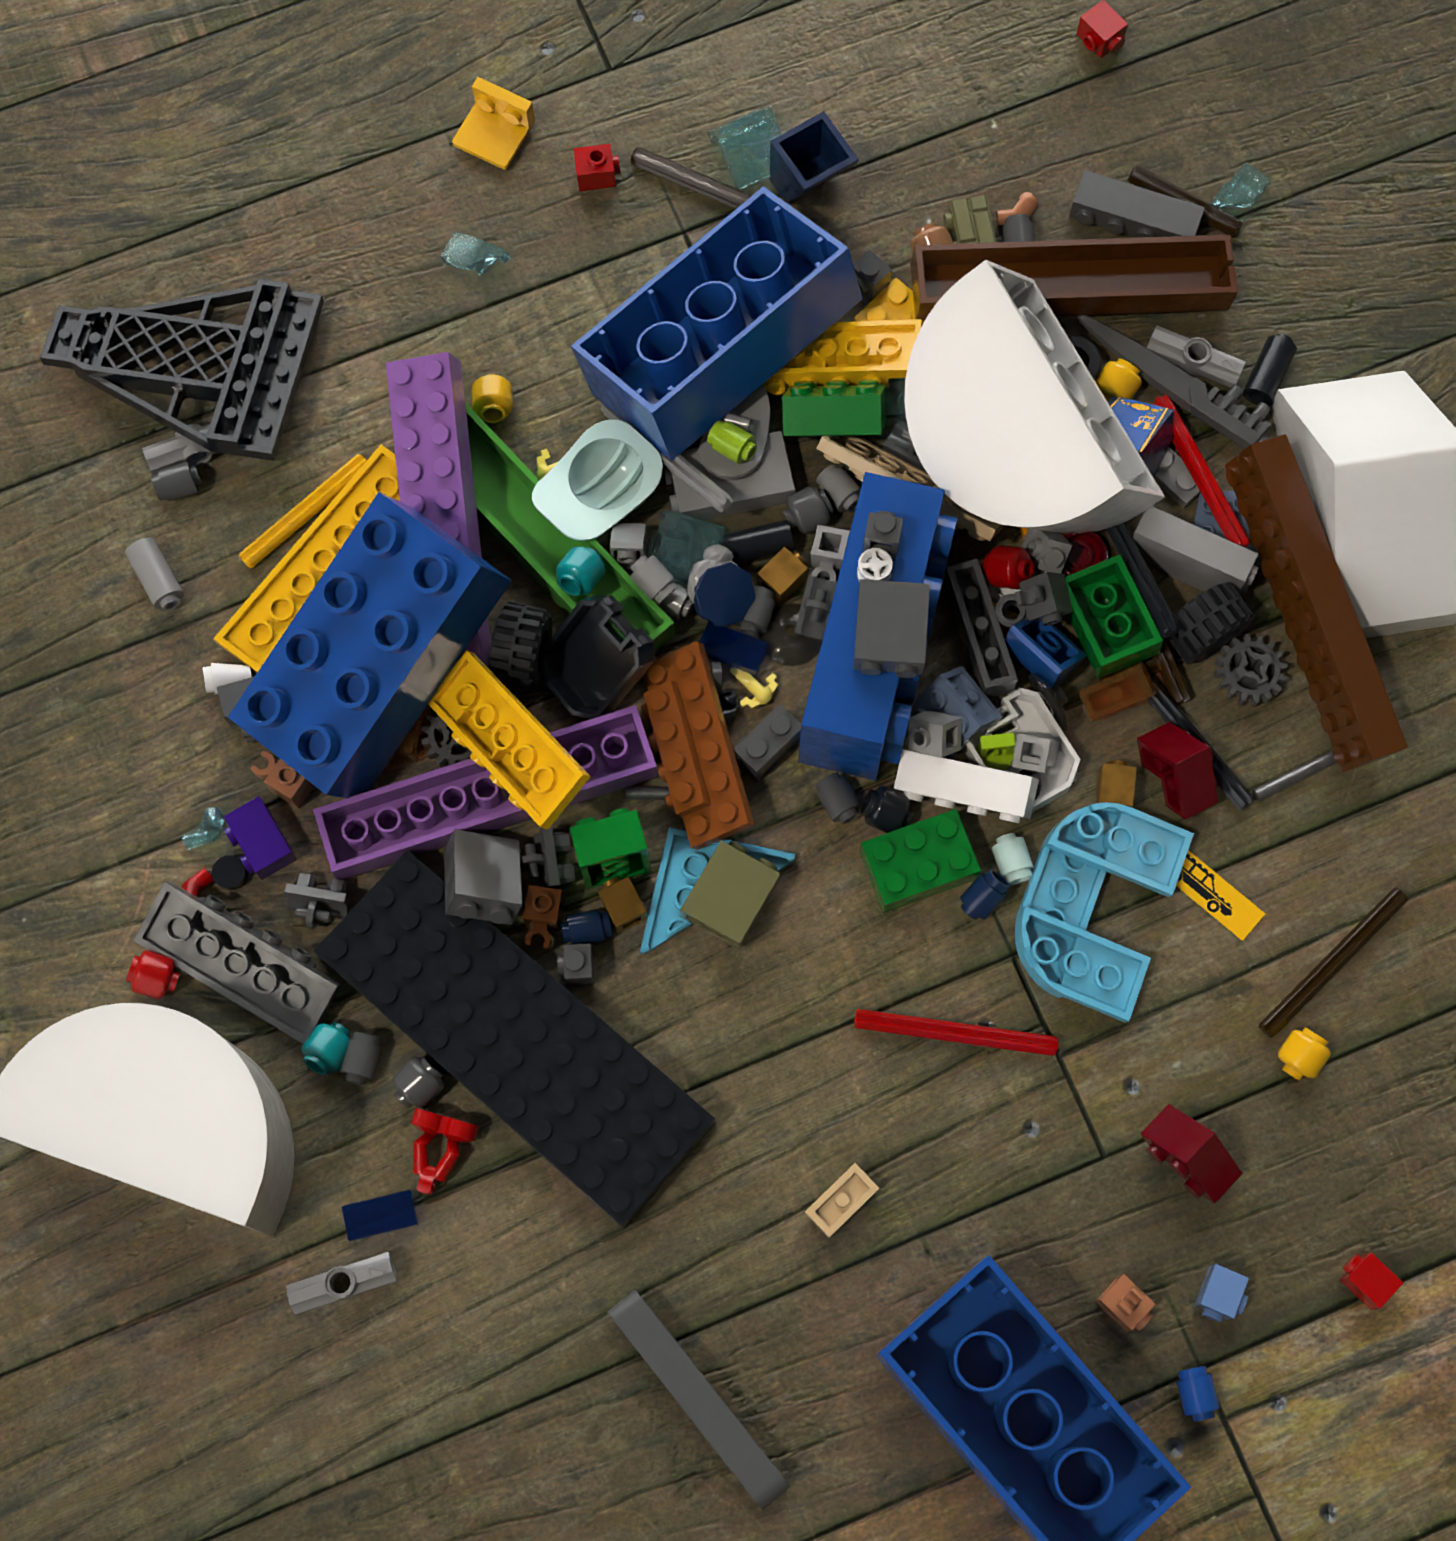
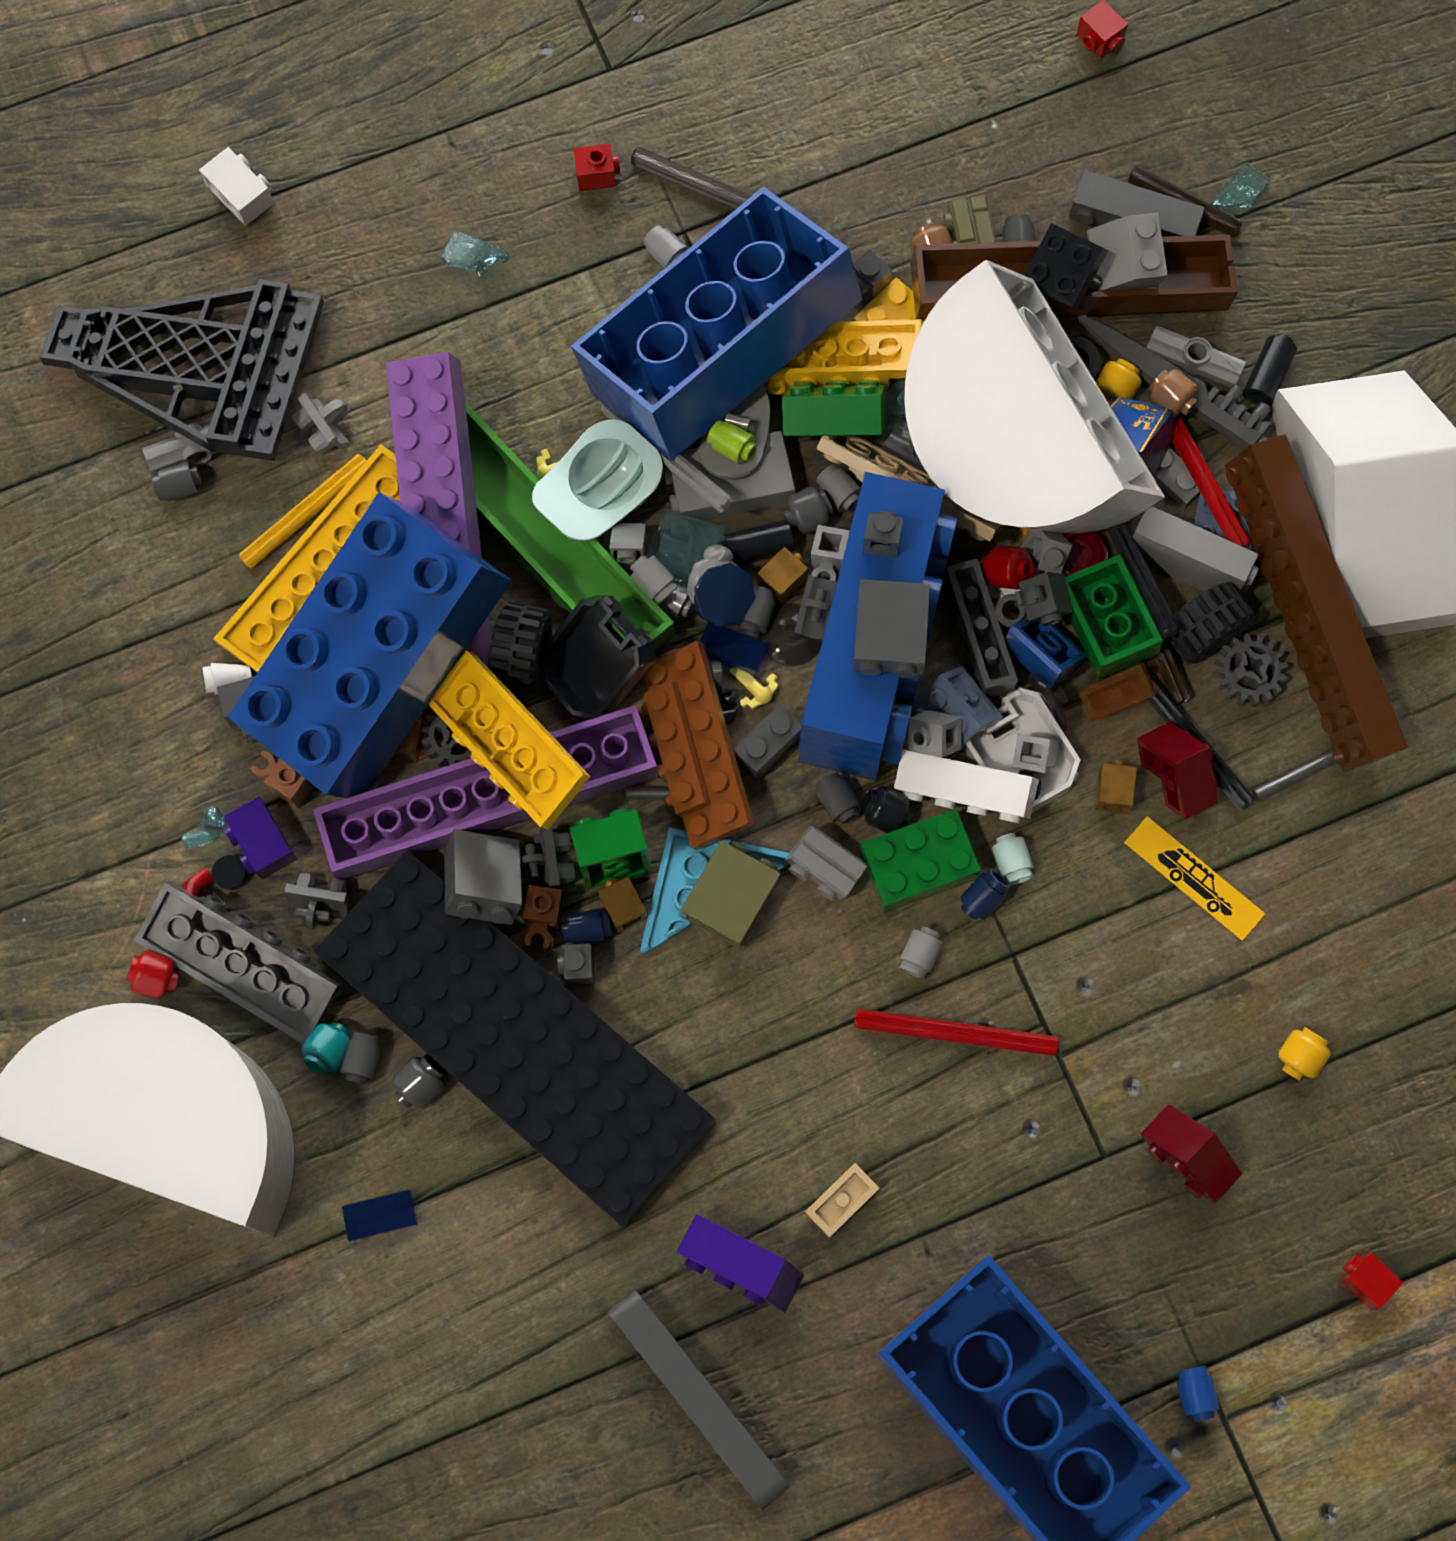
light grey brick [125,537,184,611] -> none
light grey piece [286,1252,398,1316] -> none
red piece [411,1108,480,1194] -> none
yellow bracket [452,77,535,170] -> none
yellow head [471,374,513,423] -> none
teal head [556,547,605,596] -> none
clear light blue bracket [707,106,782,189] -> none
dark blue slope [769,111,858,203] -> none
white wheel [857,548,893,582] -> none
lime tile [975,732,1016,771] -> none
nougat arm [996,192,1038,226] -> none
medium azure plate [1015,802,1194,1023] -> none
nougat brick [1095,1274,1156,1332] -> none
medium blue brick [1194,1264,1249,1323] -> none
dark brown axle [1259,888,1408,1038] -> none
none -> white brick [199,147,274,226]
none -> light grey hips [292,393,349,454]
none -> light grey brick [643,225,688,268]
none -> dark purple wedge [676,1214,804,1313]
none -> light grey brick [785,825,868,901]
none -> light grey brick [899,926,944,980]
none -> black plate [1024,223,1108,310]
none -> light grey slope [1087,212,1168,291]
none -> medium nougat head [1149,369,1198,417]

